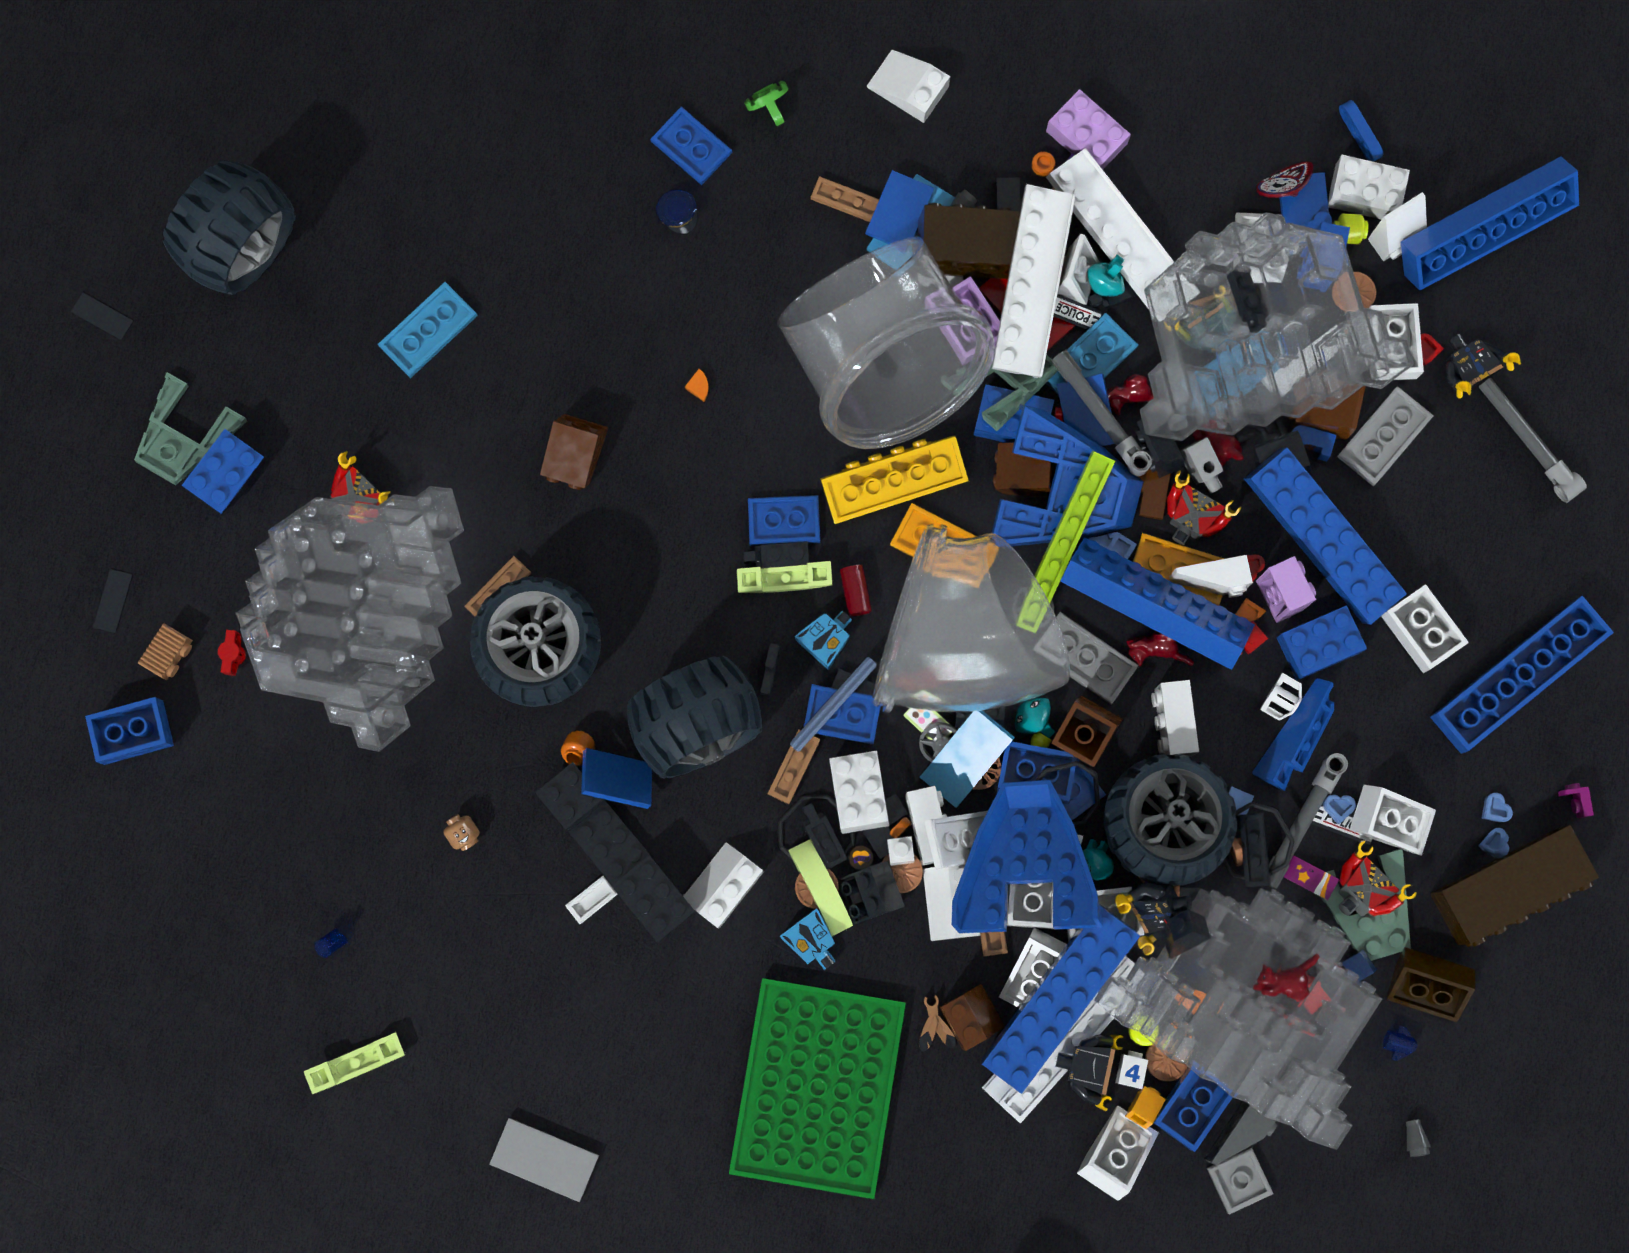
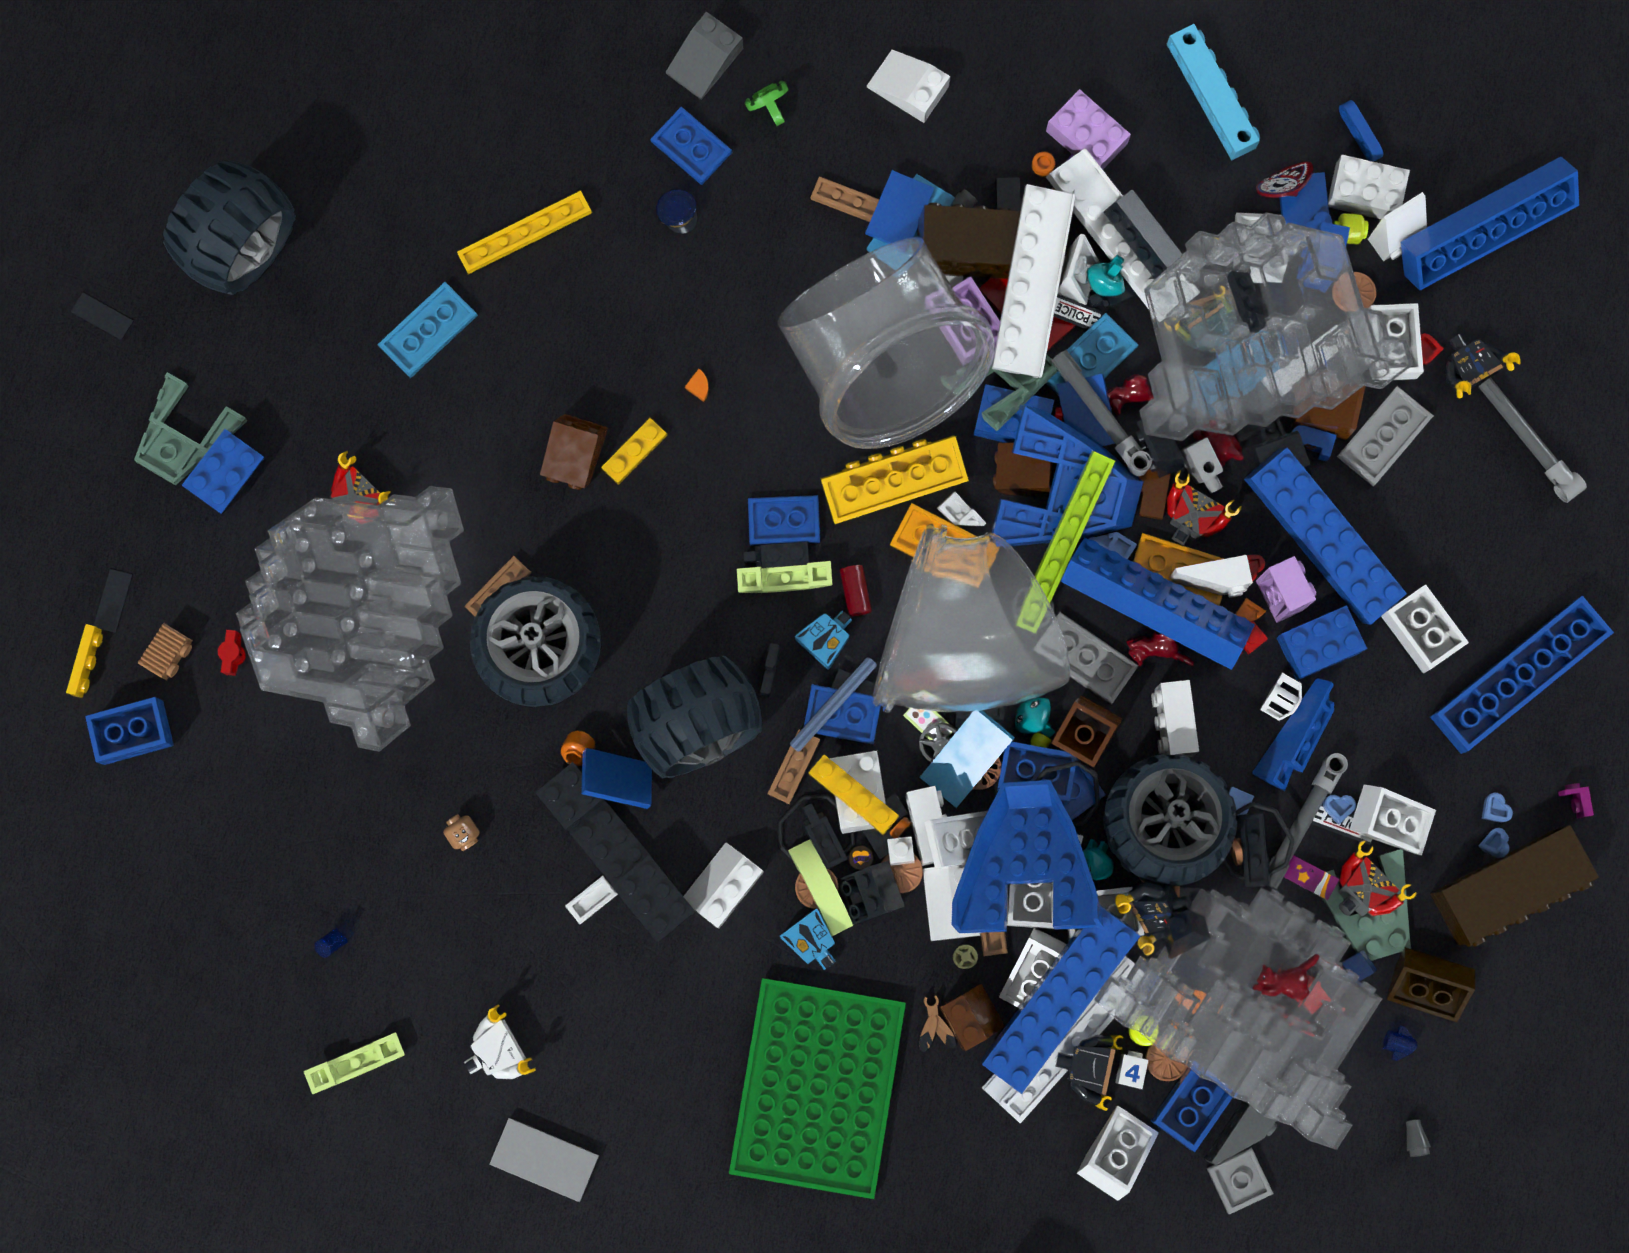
light orange brick [1125,1086,1166,1129] -> none
none -> yellow plate [66,624,103,698]
none -> yellow plate [457,191,592,274]
none -> white torso [464,1005,536,1079]
none -> yellow plate [601,418,667,485]
none -> dark grey slope [666,11,743,100]
none -> yellow plate [809,755,899,835]
none -> white slope [937,492,986,526]
none -> olive wheel [953,945,978,969]
none -> brick [1103,189,1189,286]
none -> medium azure piece [1167,24,1260,160]

